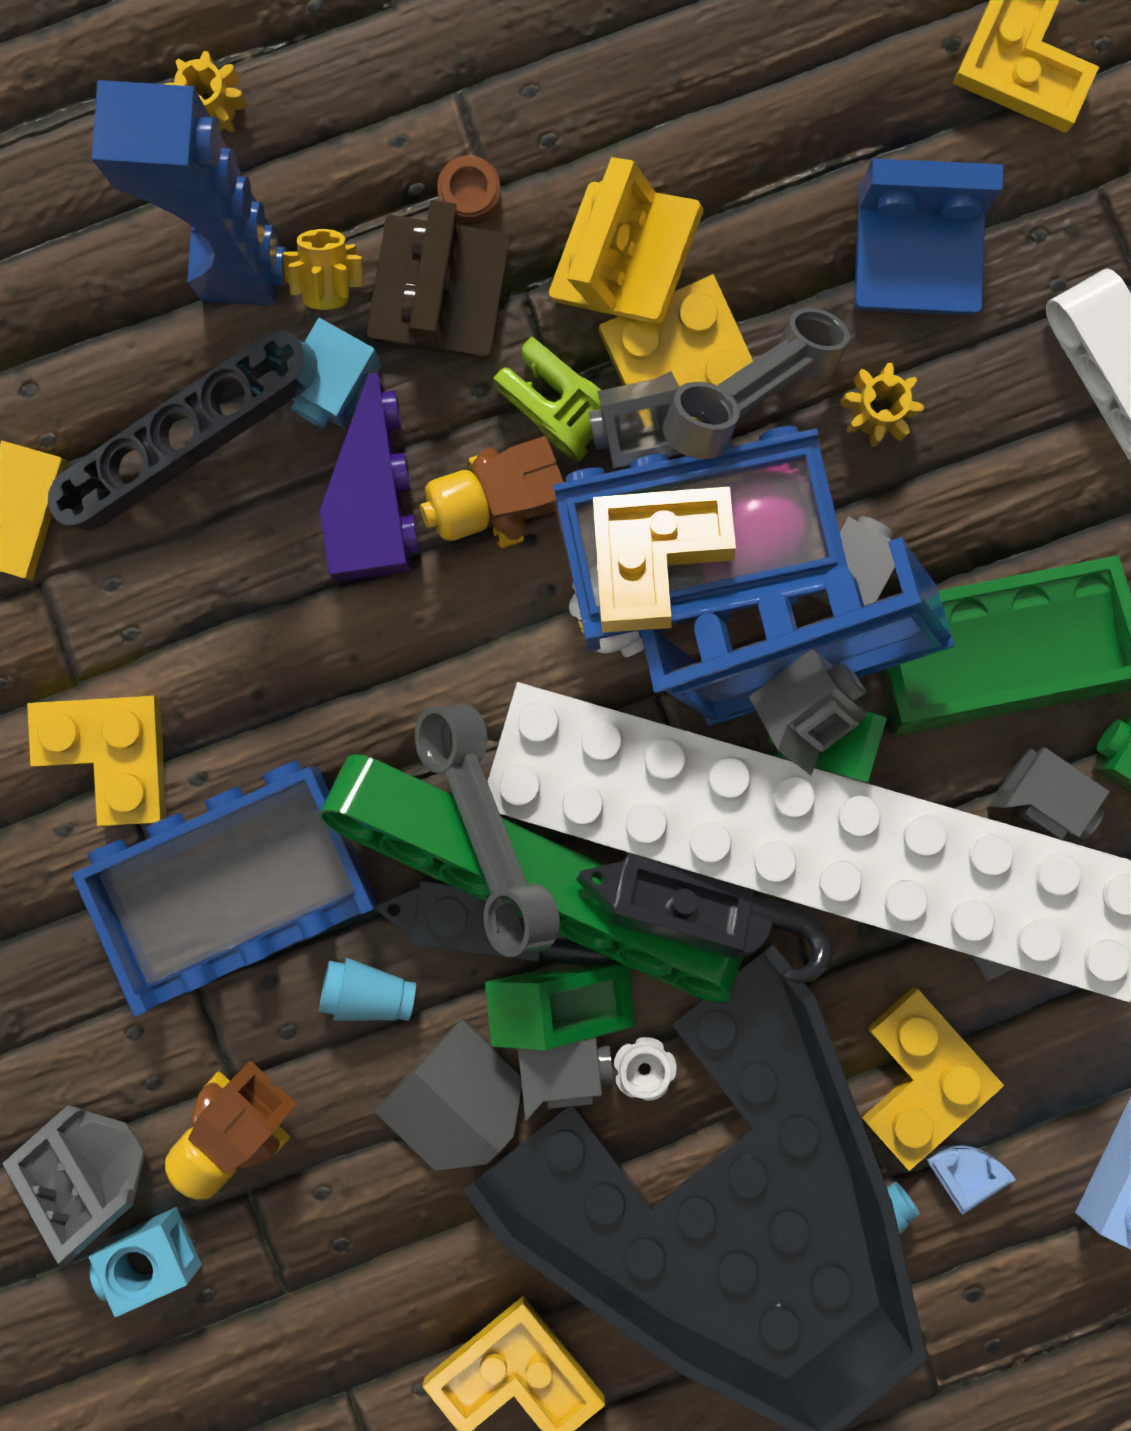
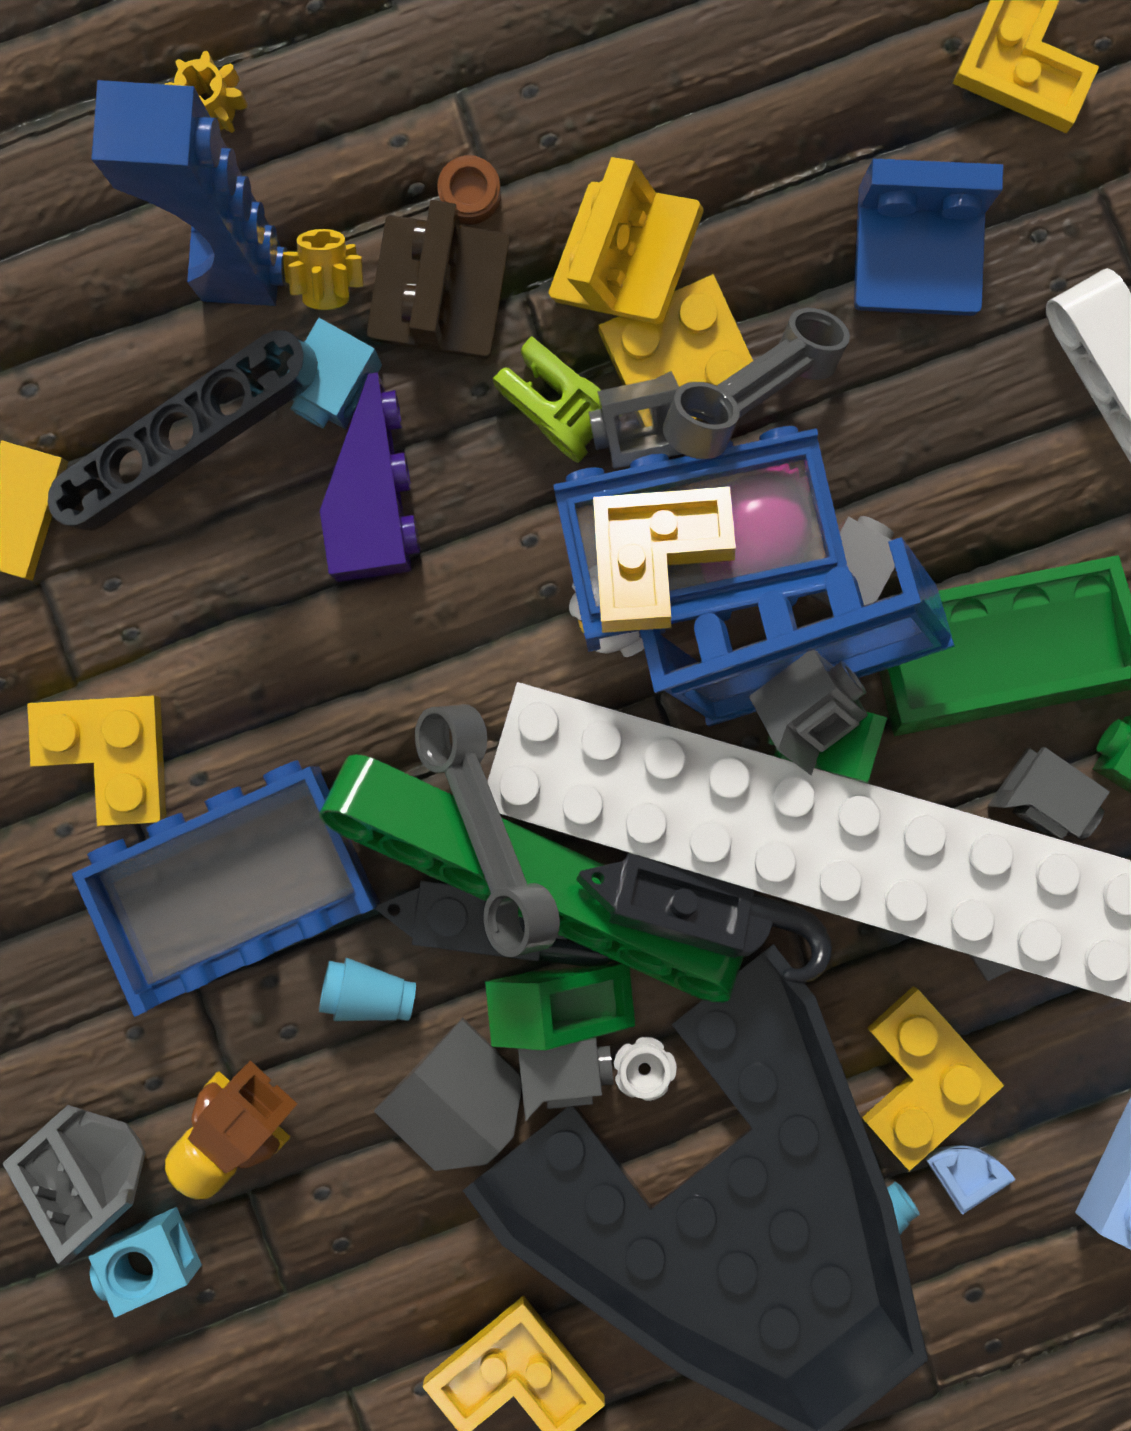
dark orange piece [419,436,564,549] -> none
yellow gear [840,363,924,447] -> none

